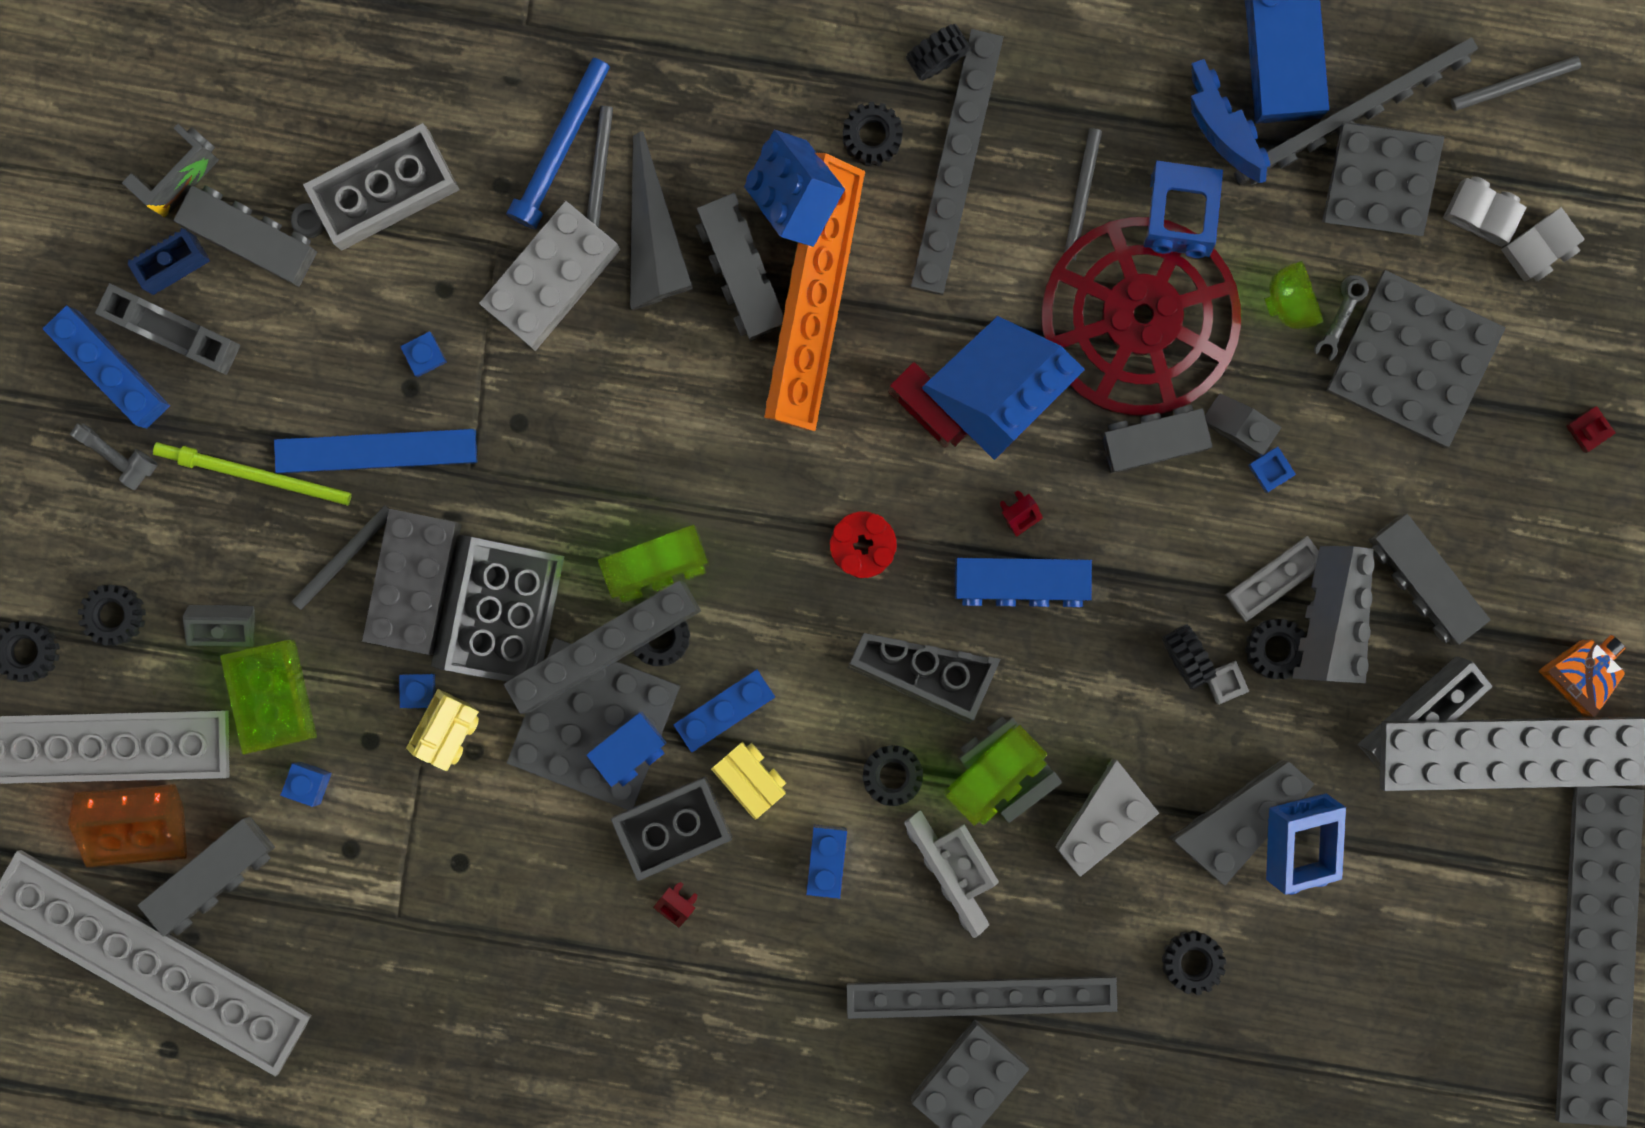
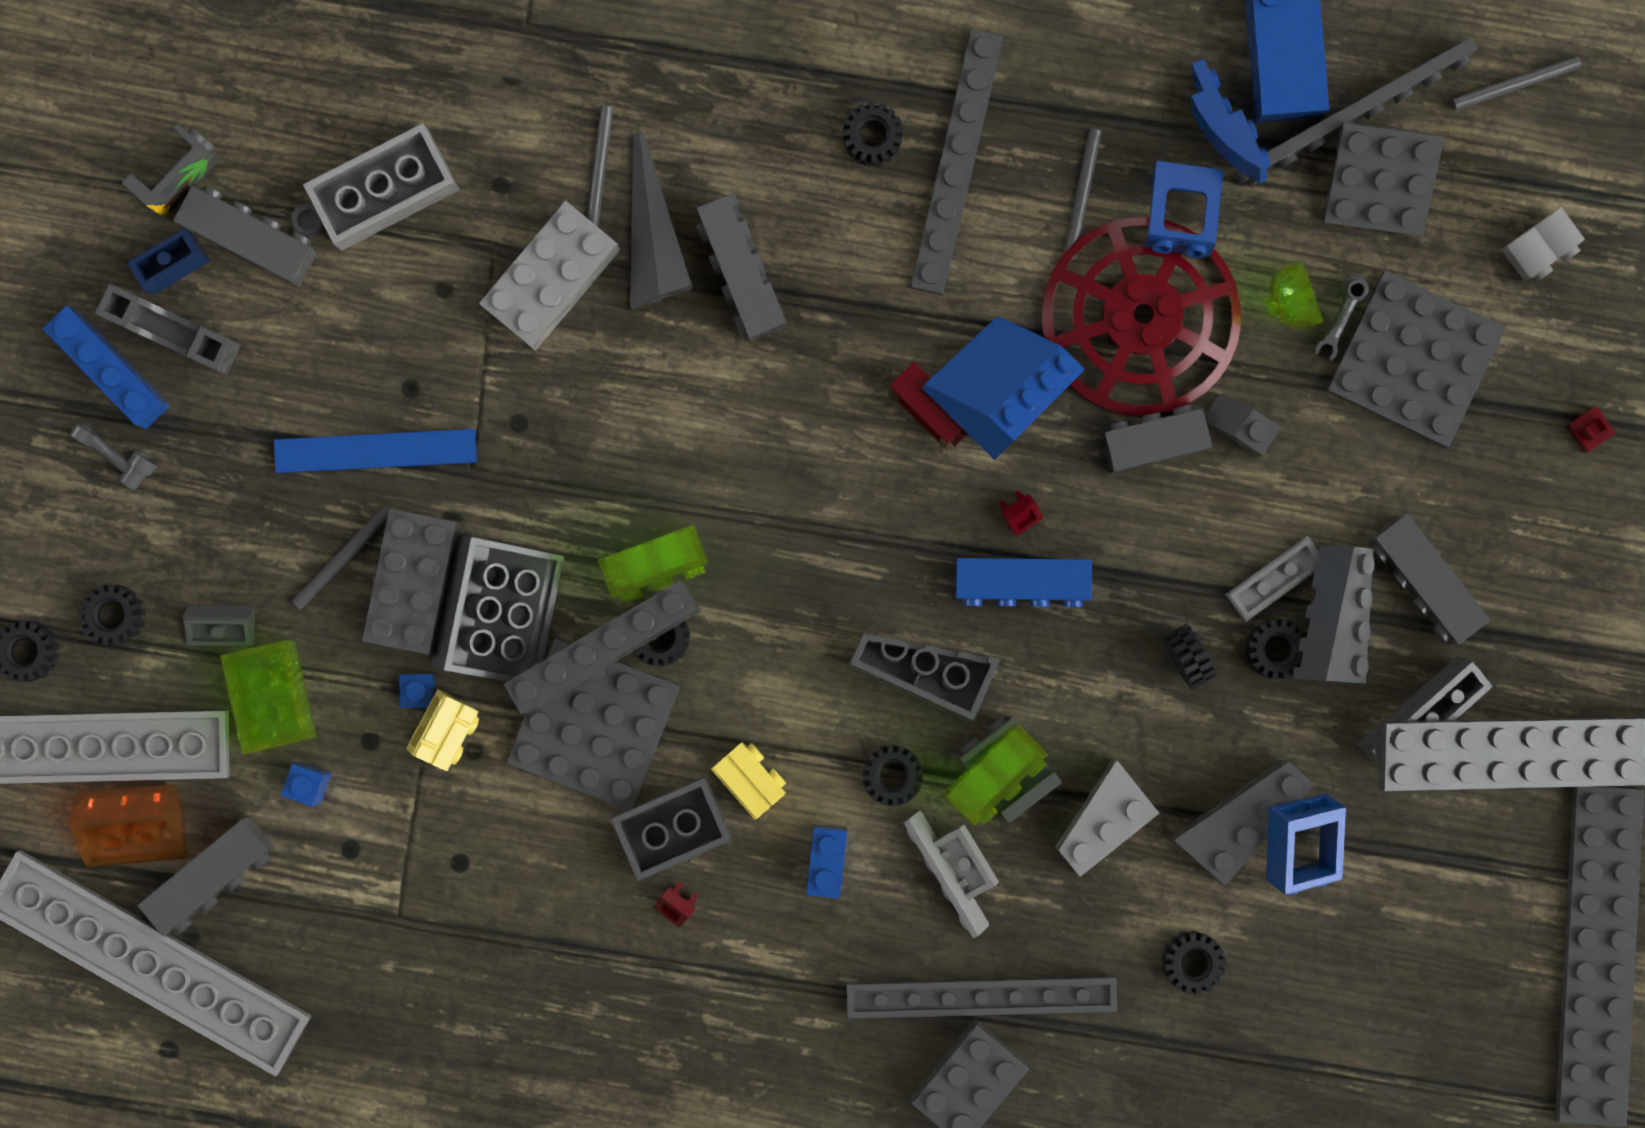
lime bar [153,442,352,506] -> none
blue plate [400,331,447,377] -> none
blue piece [506,58,610,230] -> none
blue brick [586,712,667,787] -> none
blue plate [673,669,775,753] -> none
blue brick [744,129,845,247] -> none
orange plate [764,153,865,431] -> none
red plate [830,511,897,578] -> none
black tyre [906,24,970,81] -> none
light grey tile [1207,661,1249,705] -> none
blue plate [1248,447,1296,493] -> none
light grey brick [1443,177,1527,247] -> none
torso [1538,635,1626,717] -> none

